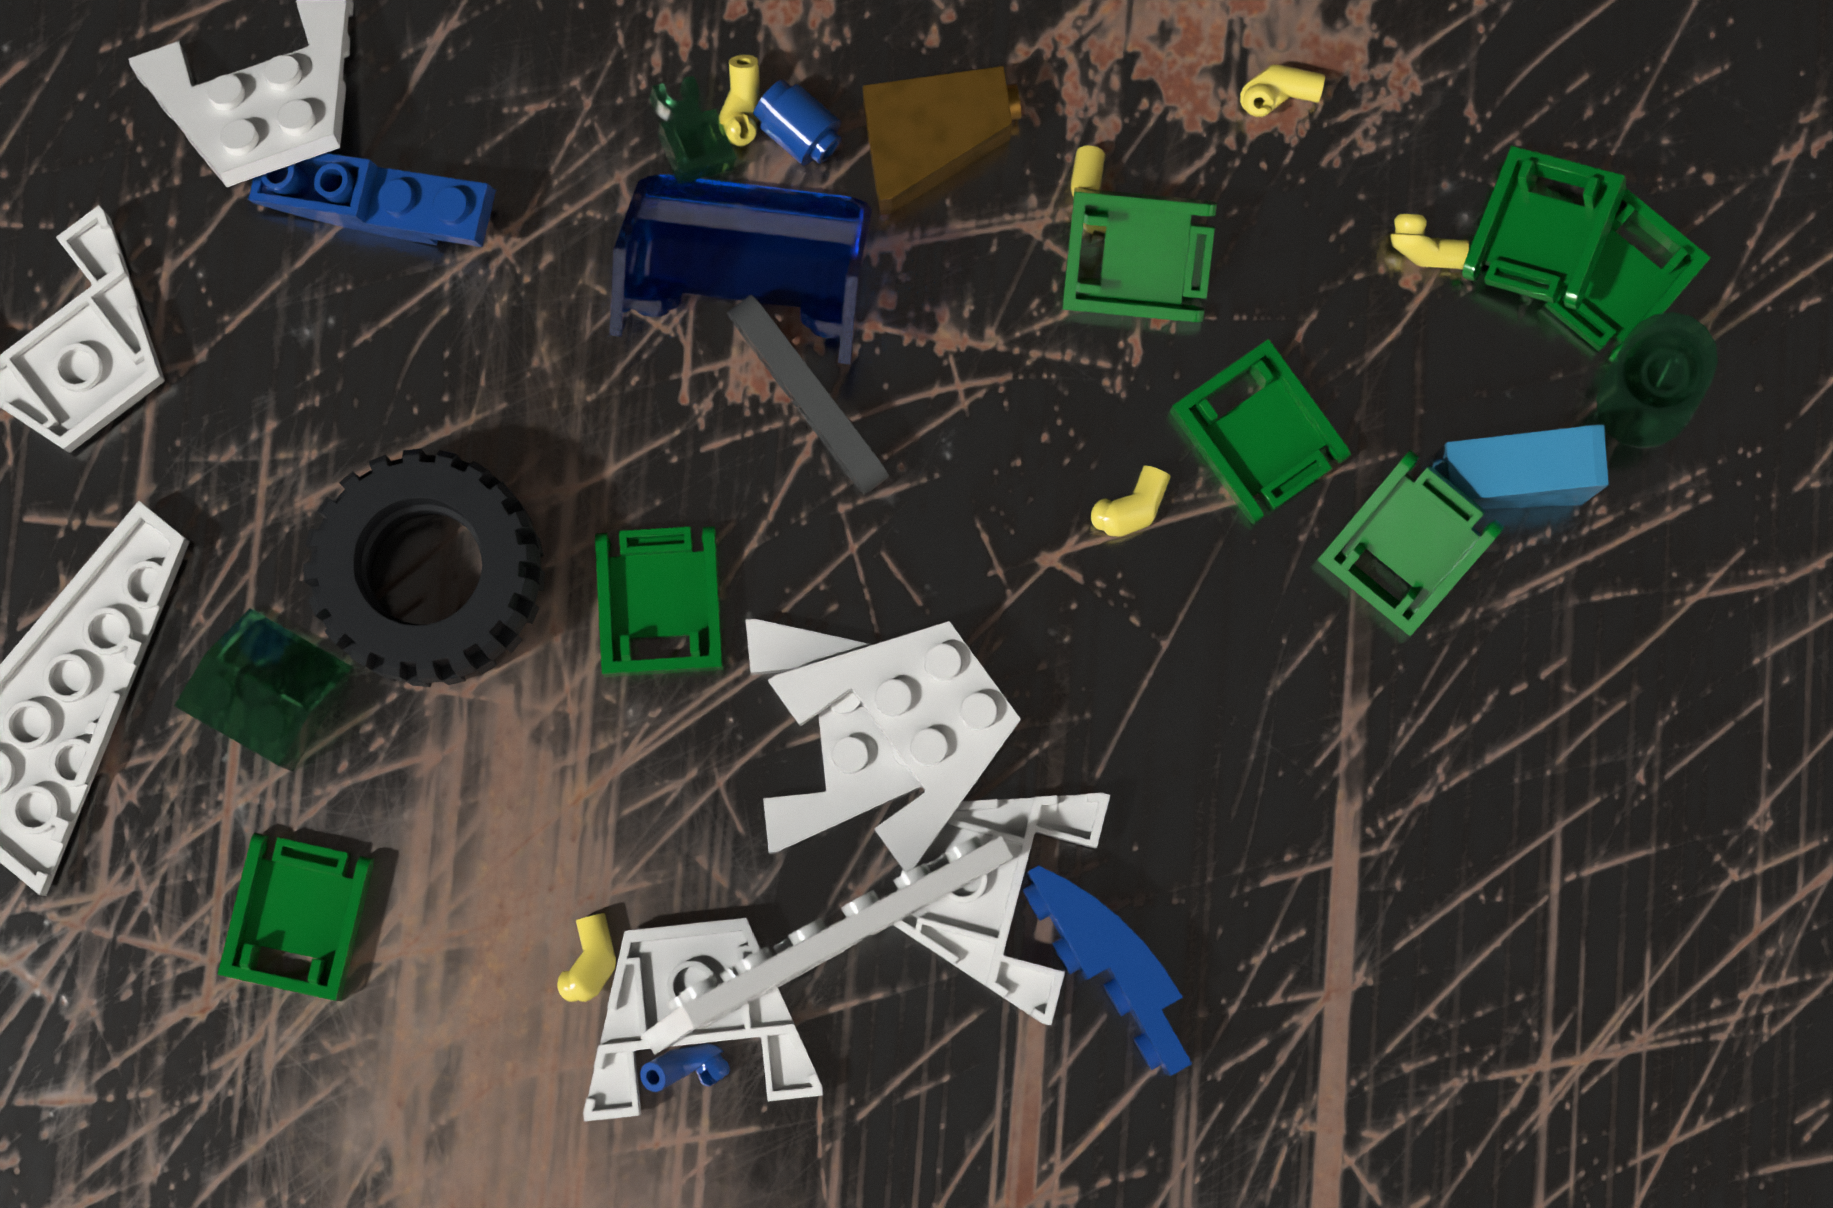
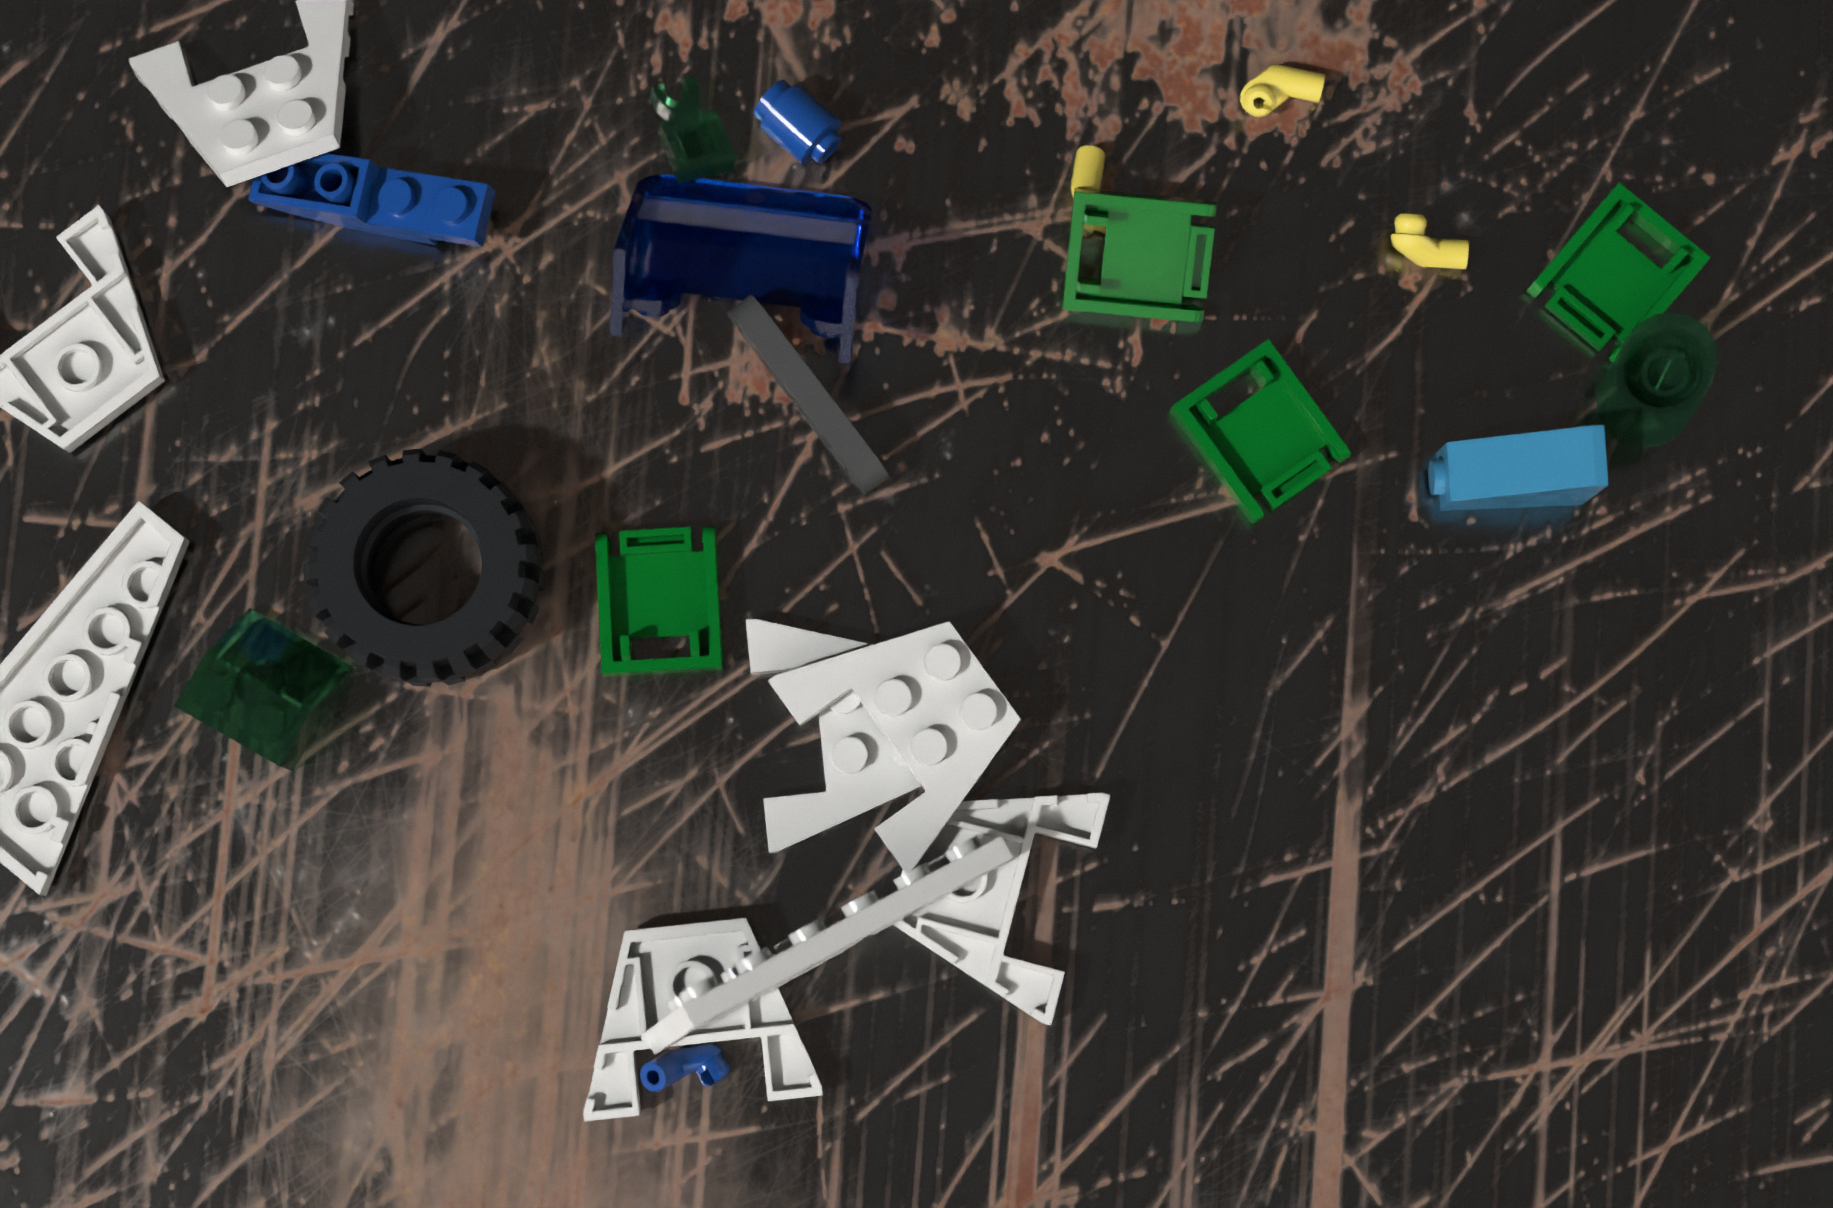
green container [217,832,374,1001] -> none
light yellow arm [557,913,616,1002] -> none
light yellow arm [717,55,761,146] -> none
pearl gold slope [863,66,1021,215] -> none
blue slope [1022,866,1192,1076] -> none
light yellow arm [1091,465,1171,537] -> none
green container [1318,449,1505,636] -> none
green container [1462,146,1627,310] -> none

